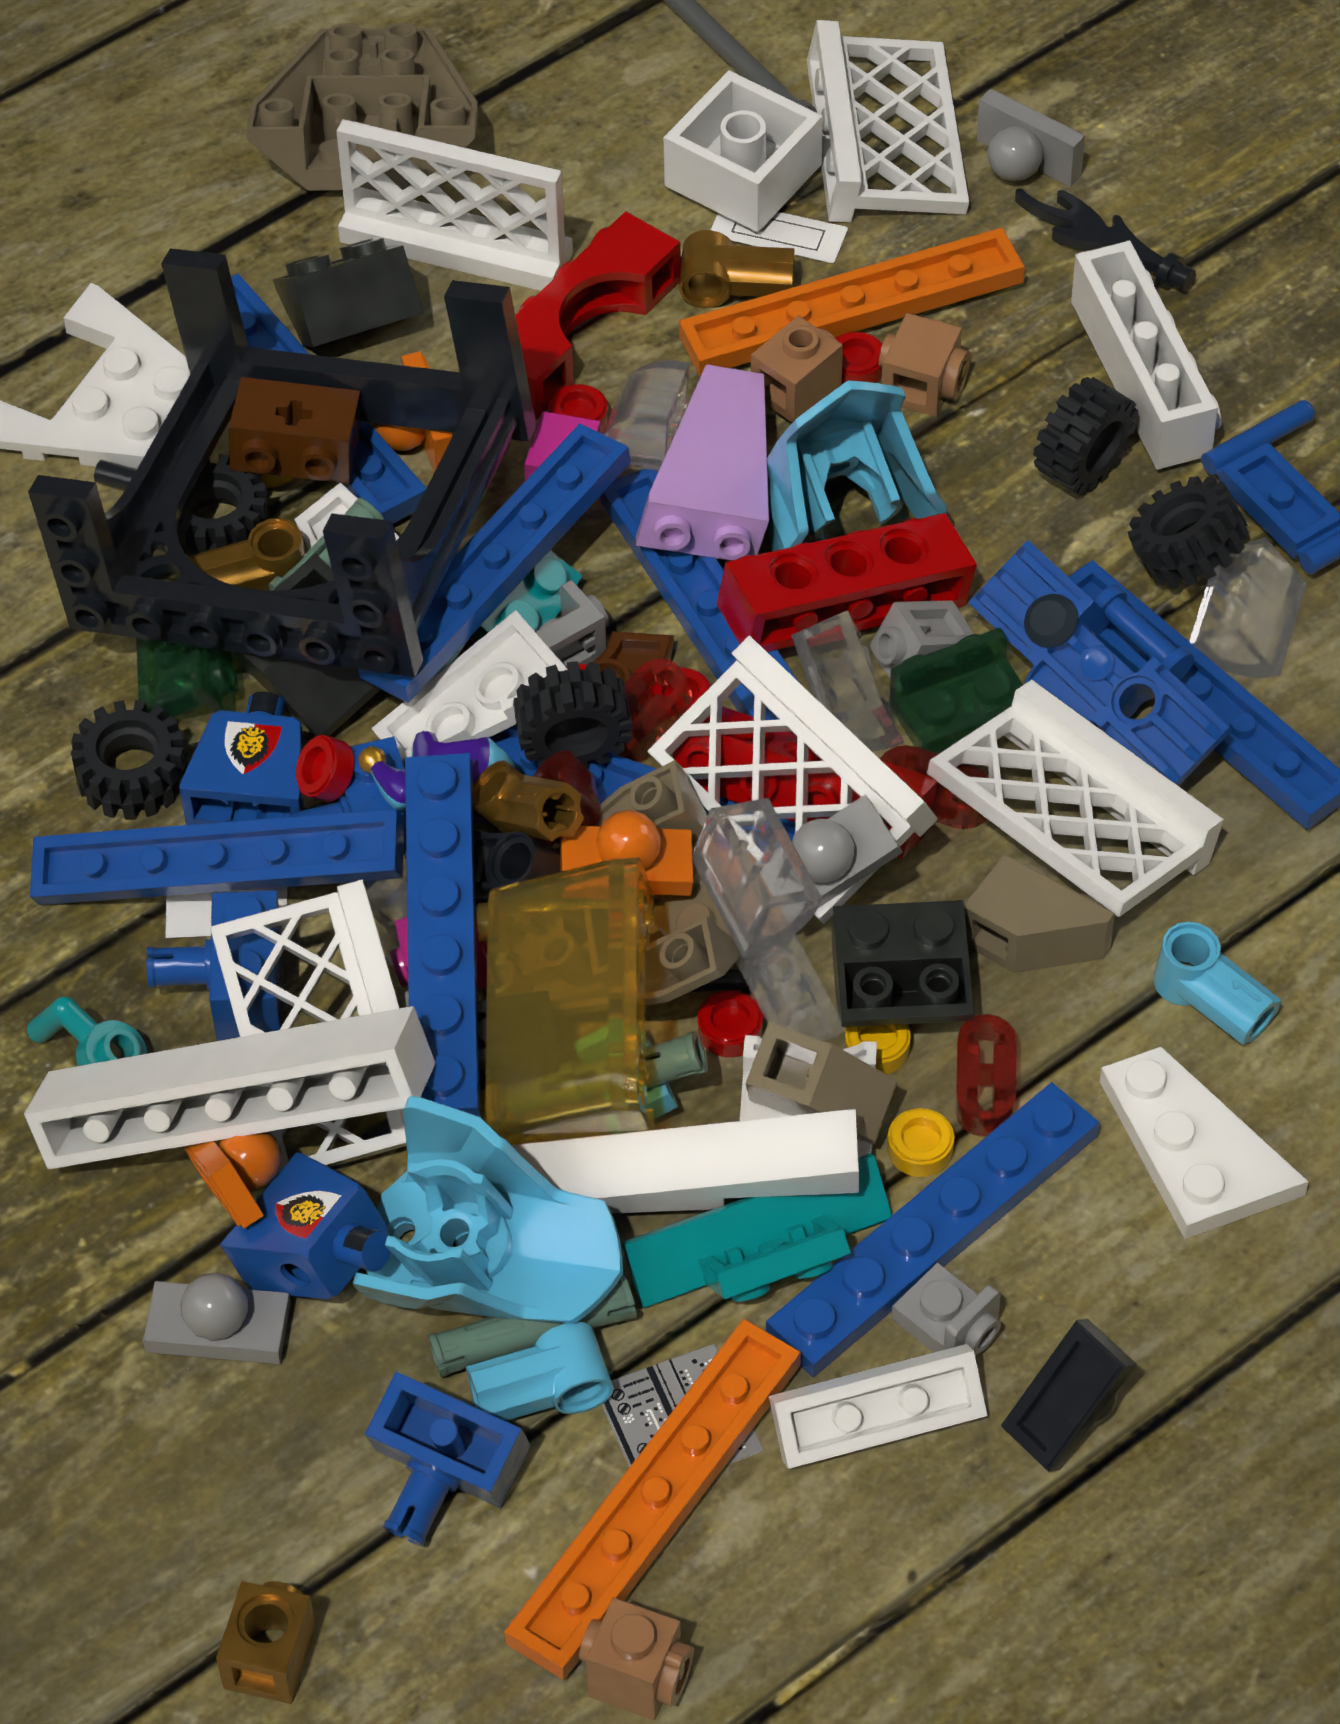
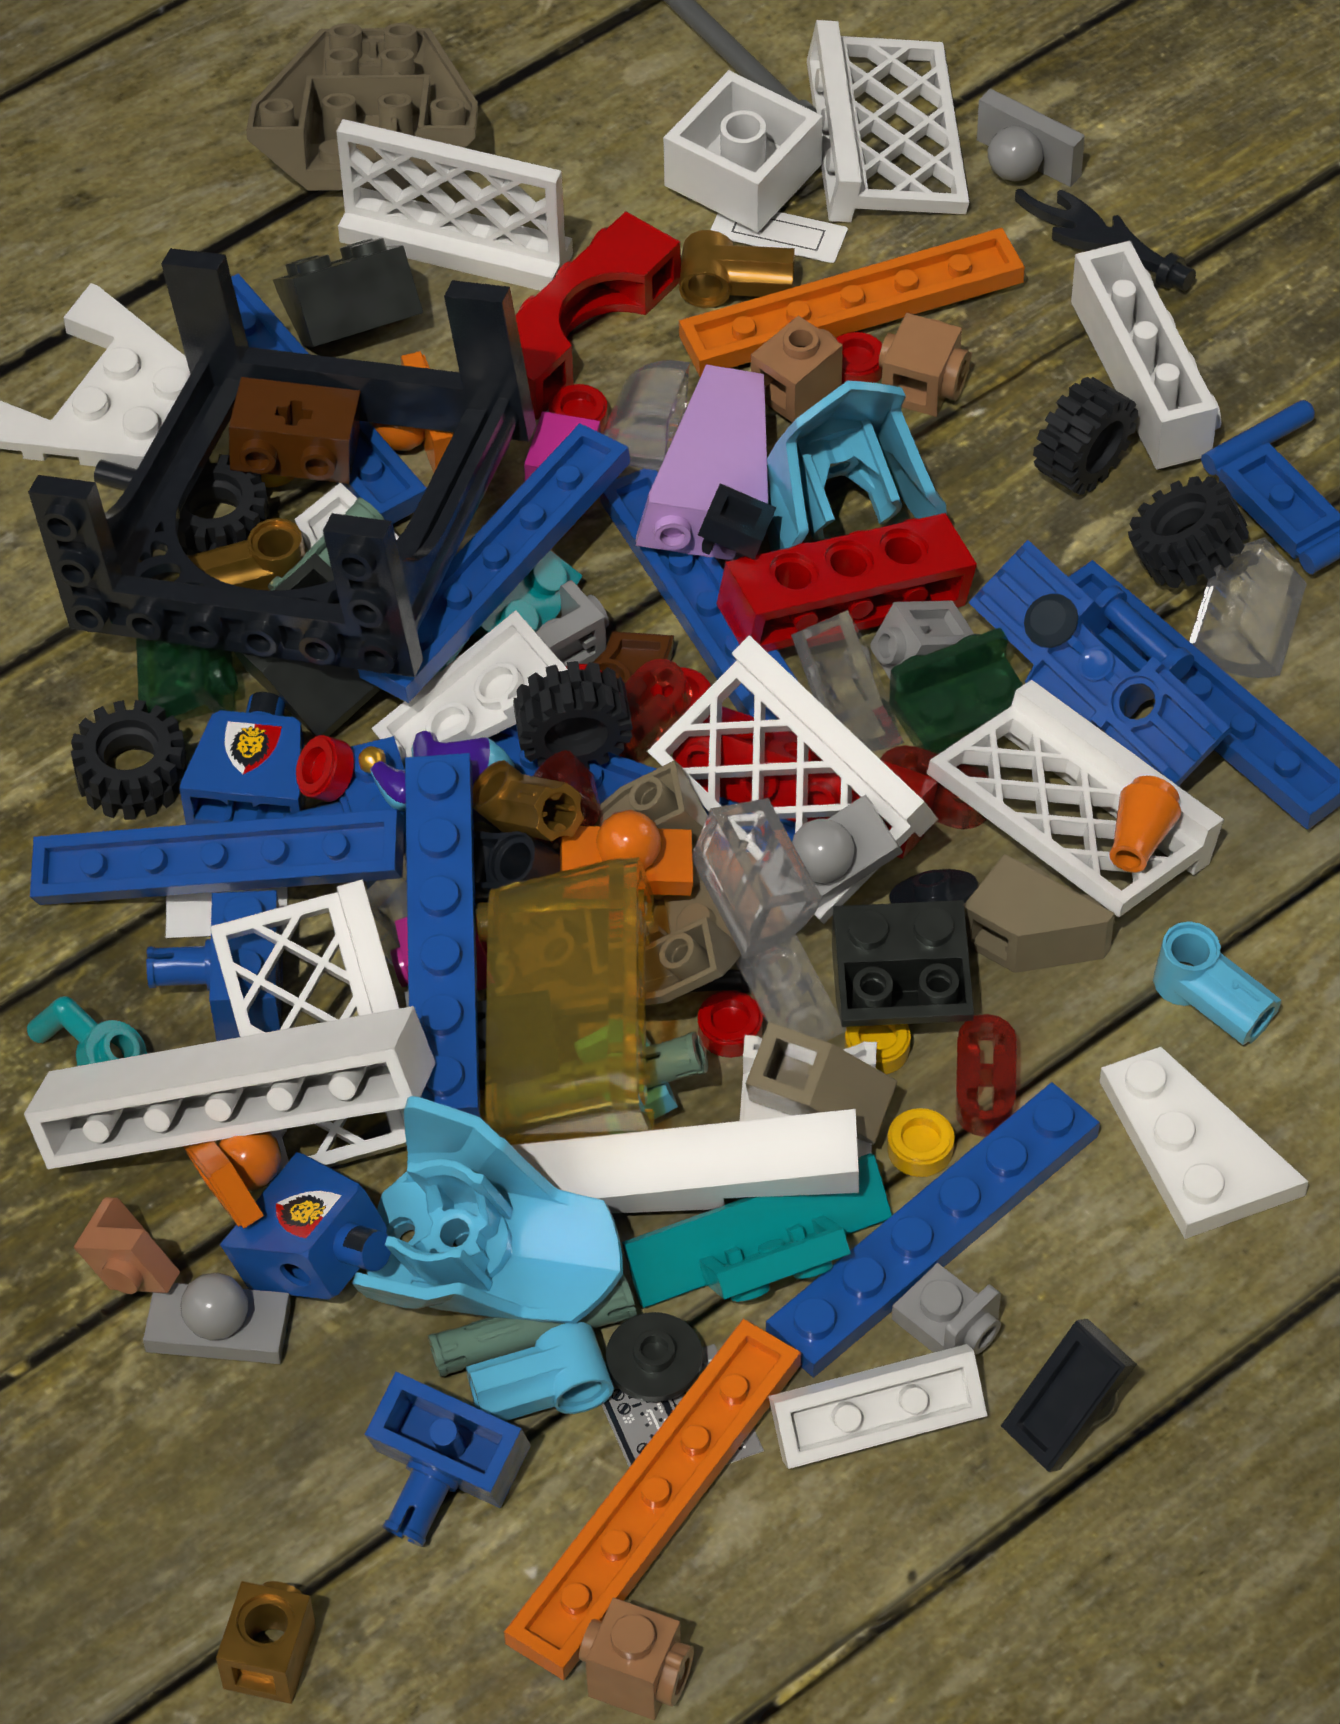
none -> nougat bracket [73,1197,180,1294]
none -> pearl dark grey piece [606,1312,702,1402]
none -> black tile [698,483,777,560]
none -> black piece [889,869,978,904]
none -> orange cone [1109,775,1181,872]

